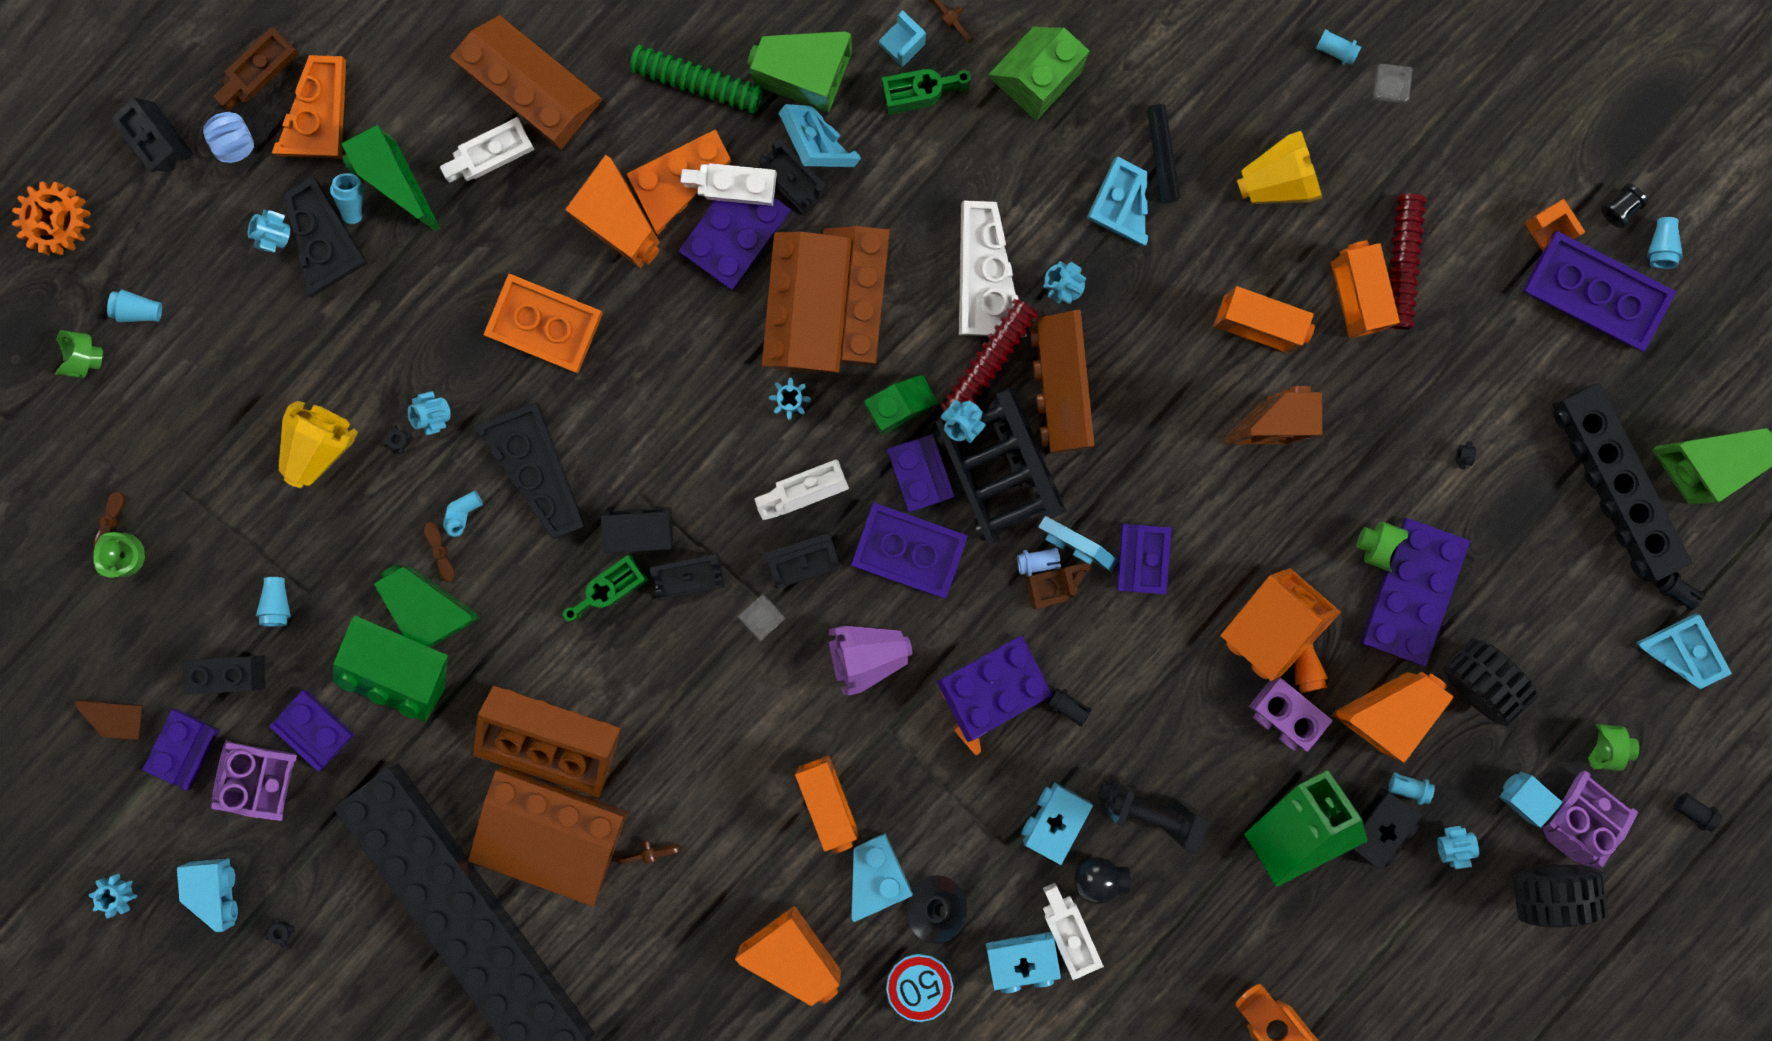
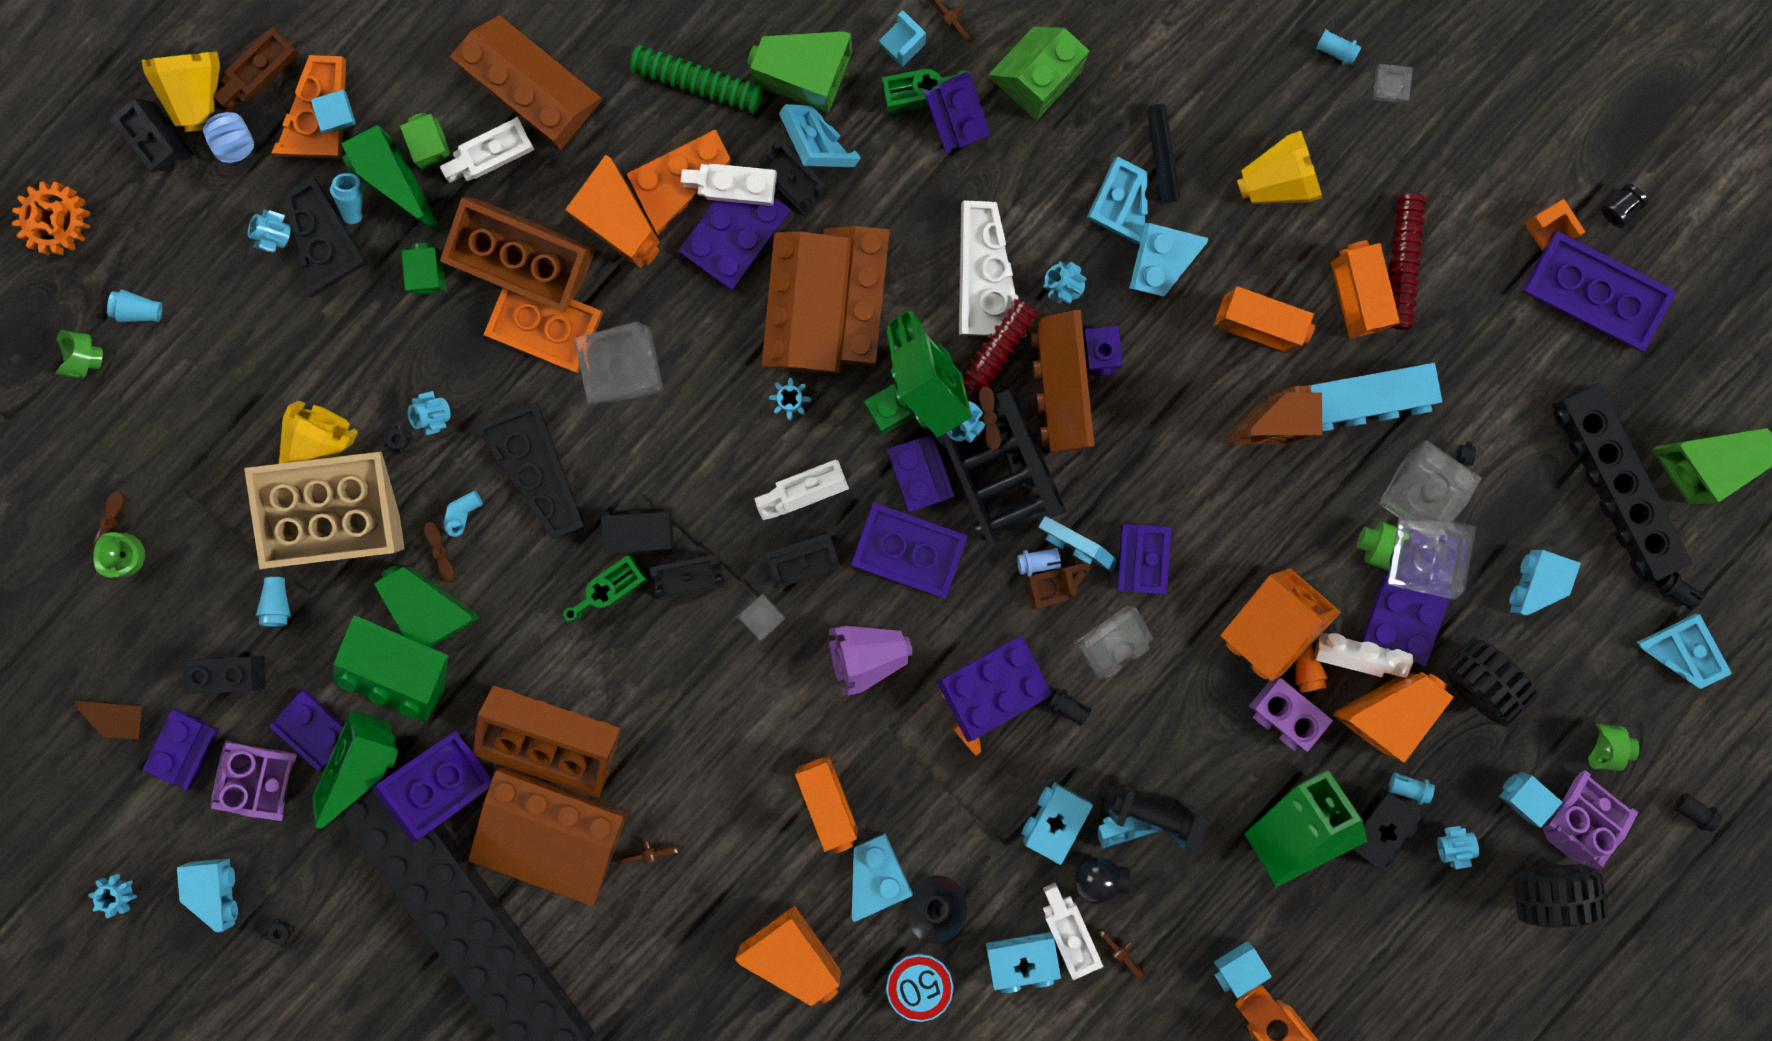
medium azure cone [1647,217,1683,269] -> none
none -> yellow cone [141,52,220,132]
none -> tan slope [244,452,405,569]
none -> medium azure tile [311,90,356,134]
none -> green slope [312,710,398,829]
none -> dark purple plate [372,730,492,844]
none -> bright green brick [400,113,453,170]
none -> green brick [401,243,447,295]
none -> dark orange slope [440,197,596,313]
none -> clear slope [574,322,664,404]
none -> green brick [887,311,972,438]
none -> dark purple plate [923,72,990,154]
none -> reddish brown piece [979,386,1001,450]
none -> clear slope [1072,605,1154,679]
none -> dark purple brick [1083,326,1123,377]
none -> reddish brown piece [1097,928,1145,979]
none -> medium azure wing [1098,816,1163,849]
none -> medium azure wing [1129,223,1208,296]
none -> medium azure brick [1214,941,1272,998]
none -> medium azure brick [1309,363,1442,432]
none -> white hinge [1315,633,1413,678]
none -> clear slope [1378,440,1482,542]
none -> clear slope [1387,518,1477,600]
none -> medium azure slope [1509,550,1581,616]

